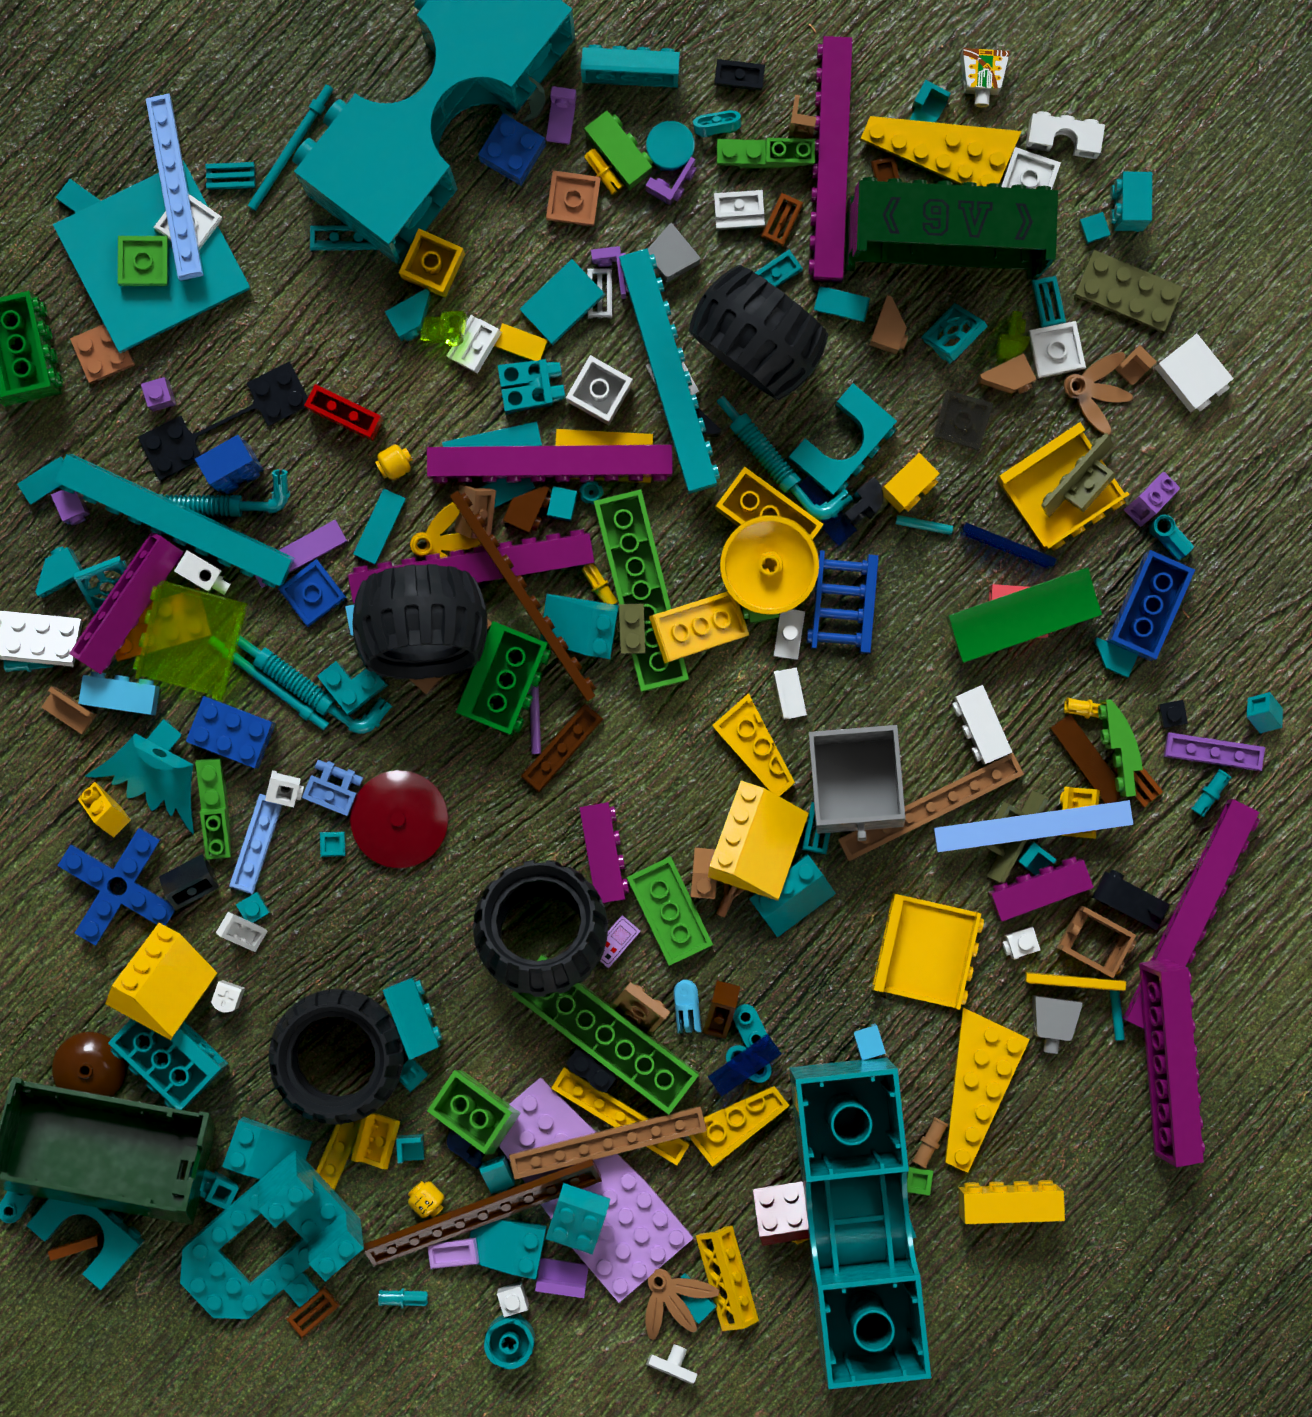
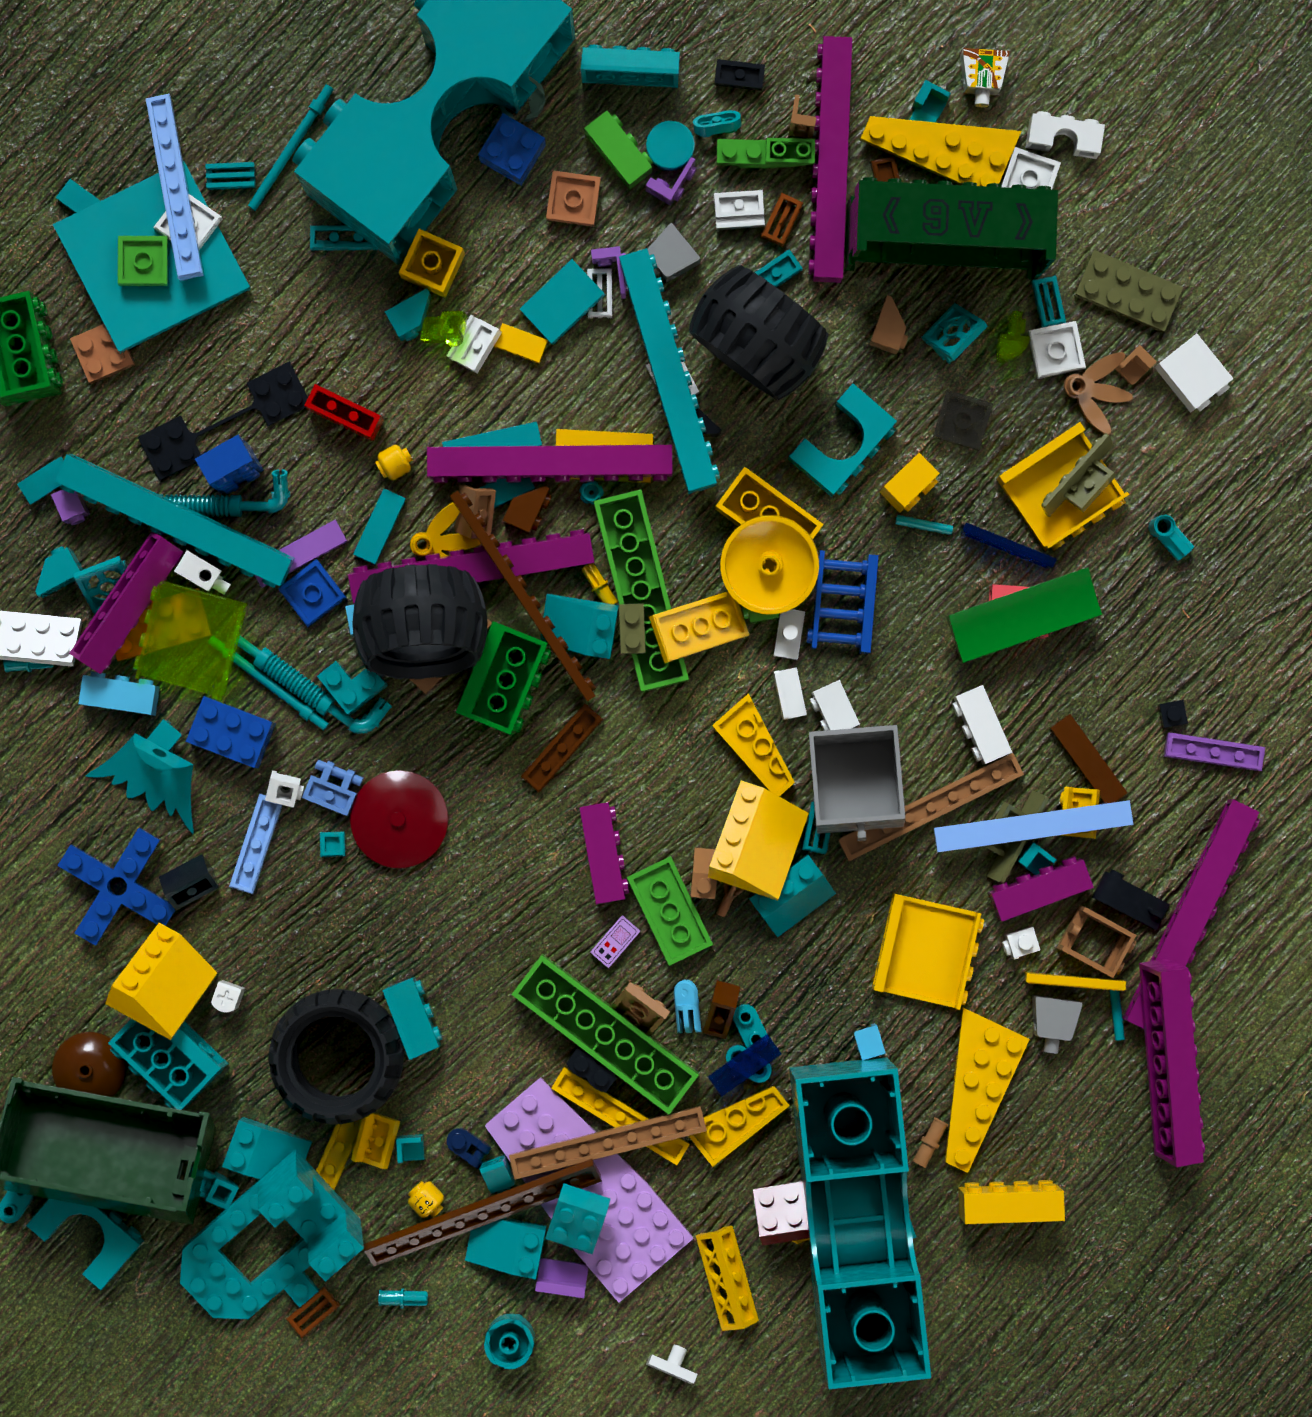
medium nougat panel [41,686,97,735] -> none
dark orange tile [48,1233,103,1261] -> none
yellow slope [78,782,131,838] -> none
medium lavender brick [141,377,176,412] -> none
bright green slope [195,758,231,860] -> none
white tile [216,912,267,952] -> none
teal plate [236,892,271,923] -> none
teal tile [399,1058,429,1092] -> none
bright green brick [427,1070,521,1154] -> none
lavender tile [427,1238,479,1269] -> none
black tyre [473,860,608,997] -> none
white brick [497,1281,529,1317] -> none
teal hips [498,359,565,415] -> none
medium lavender bar [530,686,541,754] -> none
medium lavender bracket [546,86,577,145] -> none
teal panel [547,487,578,522] -> none
white brick [566,355,633,425] -> none
yellow axle [584,148,624,195] -> none
medium nougat plant [645,1269,719,1340] -> none
teal tile [681,1273,717,1324] -> none
teal piece [717,396,854,520] -> none
clear blue tile [790,476,857,547] -> none
teal slope [814,286,870,322] -> none
black brick [840,477,883,527] -> none
bright green plate [907,1166,933,1196] -> none
medium nougat slope [977,353,1037,394] -> none
yellow axle [1064,697,1101,719] -> none
teal tile [1079,212,1111,244] -> none
teal tile [1094,637,1138,678] -> none
bright green slope [1098,699,1143,797] -> none
blue brick [1107,550,1195,661] -> none
teal brick [1110,171,1152,232] -> none
dark orange tile [1112,766,1163,807] -> none
medium lavender bracket [1124,472,1180,527] -> none
teal pin [1191,769,1232,818] -> none
teal panel [1247,692,1283,733] -> none
none -> white brick [810,680,860,731]

